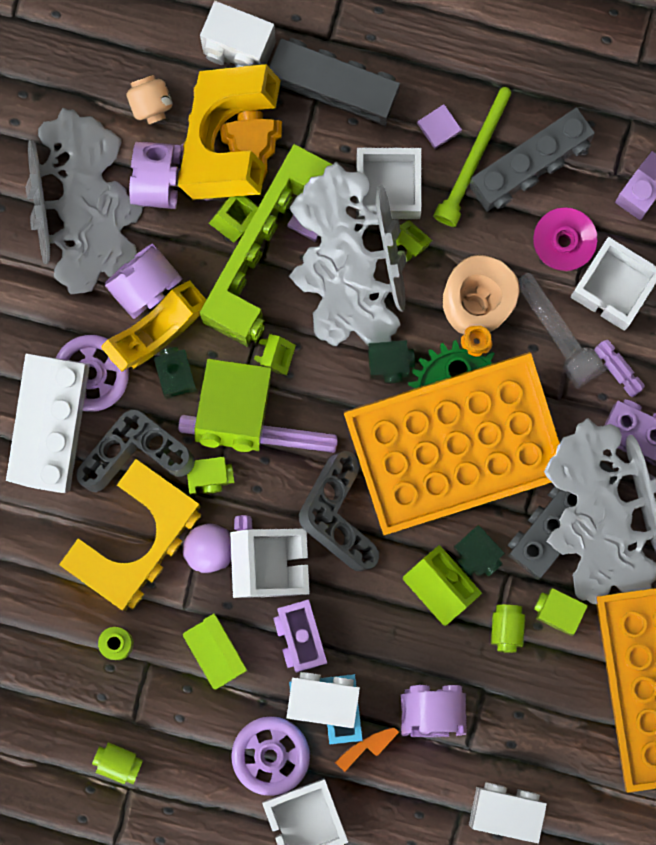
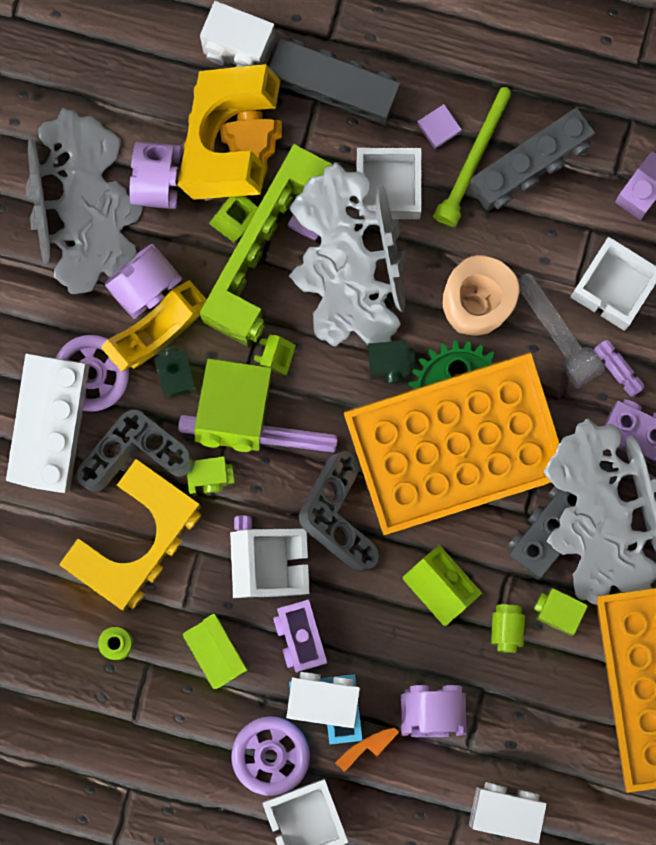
lime brick [92,742,143,784] -> none
light nougat head [126,75,173,124] -> none
lavender hair [183,524,231,573] -> none
lime tile [396,220,433,262] -> none
clear green brick [452,525,505,577] -> none
light orange plate [461,326,492,357] -> none
dark pink dish [533,208,597,271] -> none

